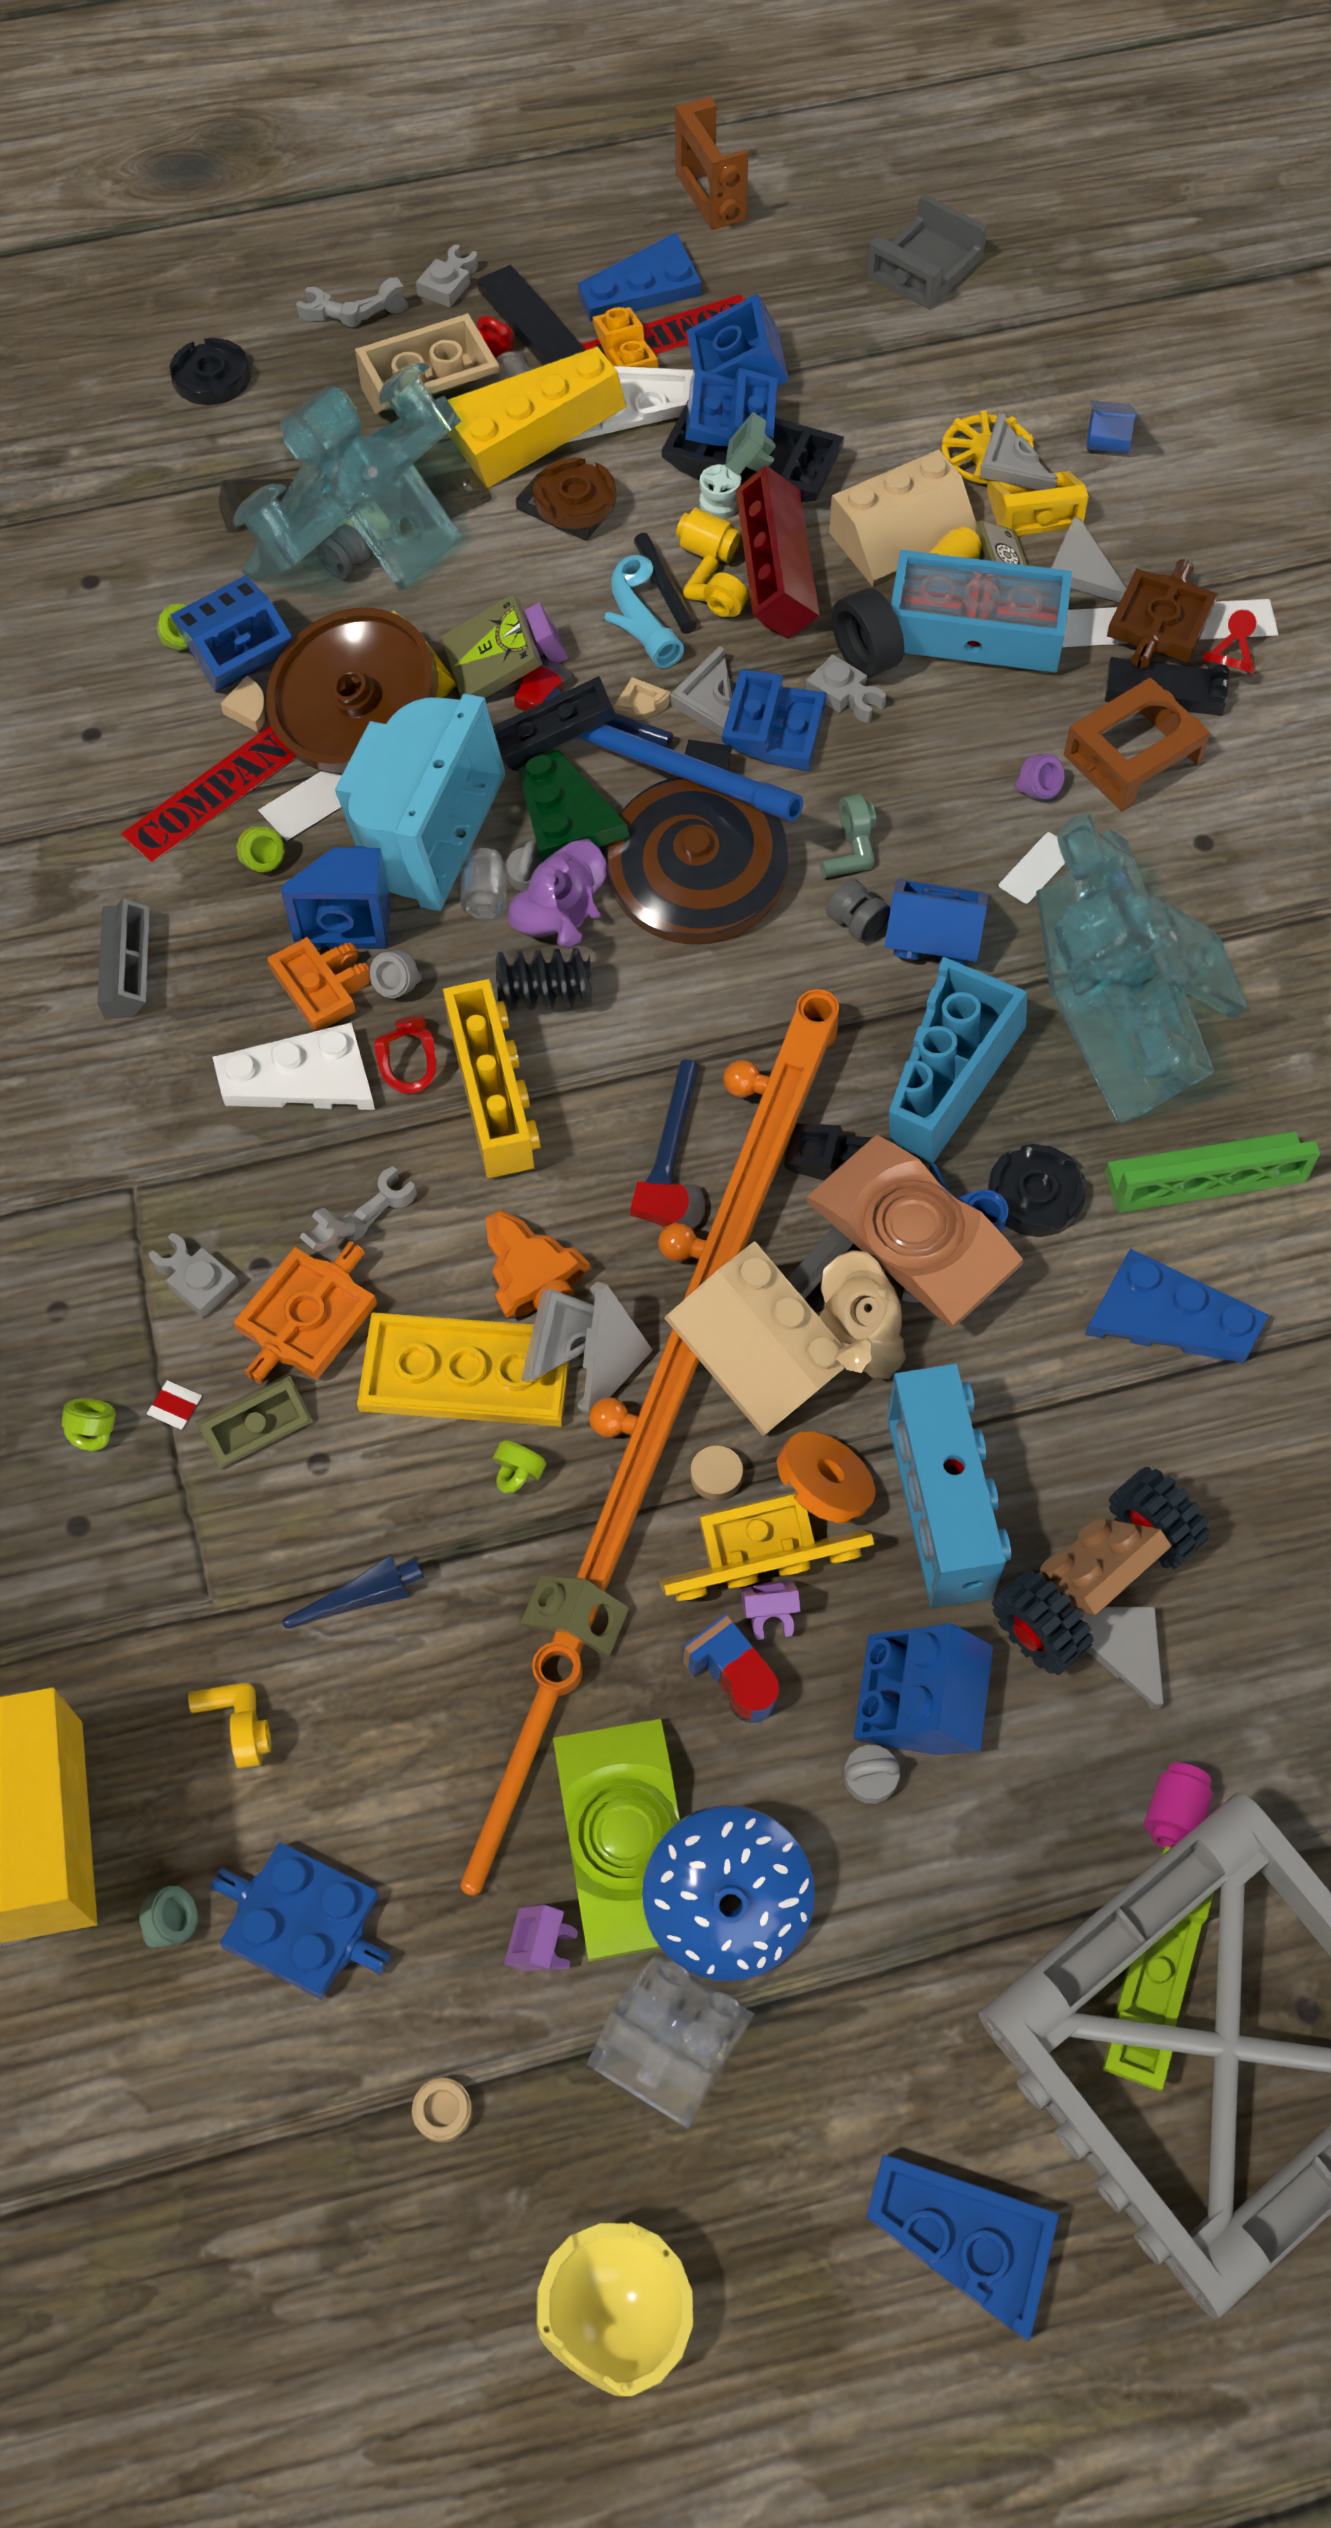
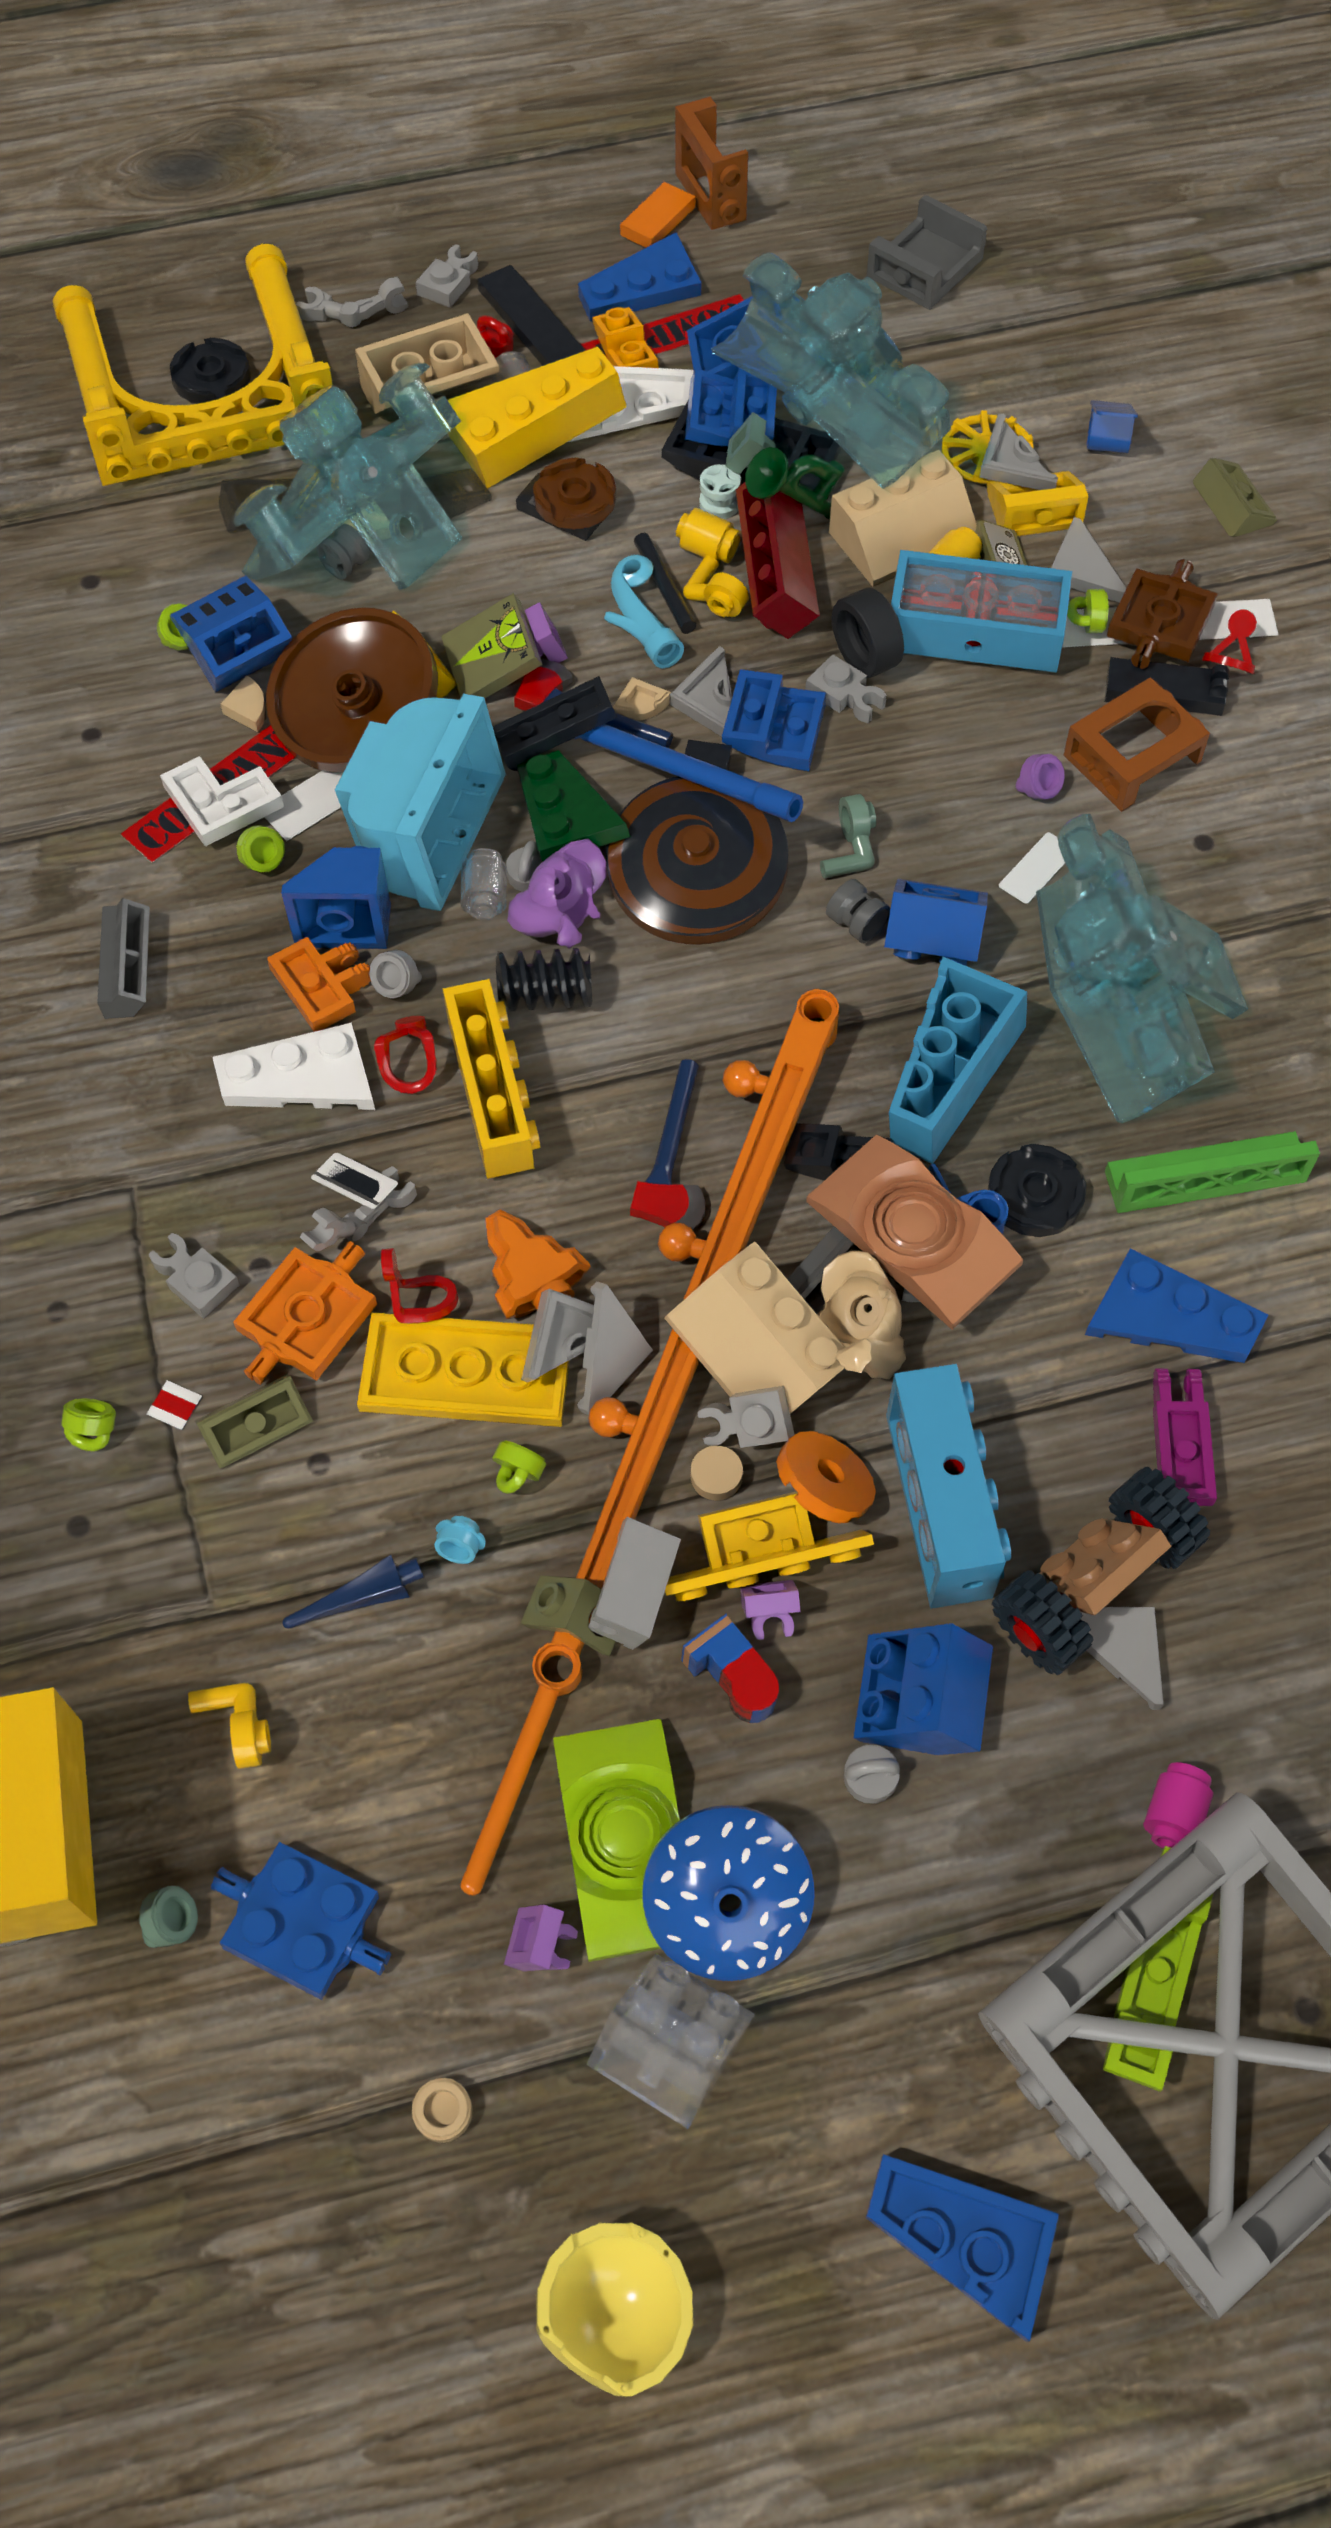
none -> yellow arch [53,244,341,486]
none -> white plate [160,756,284,846]
none -> sticker [311,1153,398,1209]
none -> red piece [381,1248,459,1323]
none -> medium azure plate [434,1516,486,1564]
none -> light grey hinge [588,1517,681,1650]
none -> orange tile [620,182,695,248]
none -> light grey plate [697,1386,794,1448]
none -> clear light blue piece [711,252,951,489]
none -> dark green piece [745,447,845,520]
none -> lime tile [1067,589,1109,633]
none -> magenta hinge [1153,1368,1217,1506]
none -> olive slope [1193,458,1277,537]

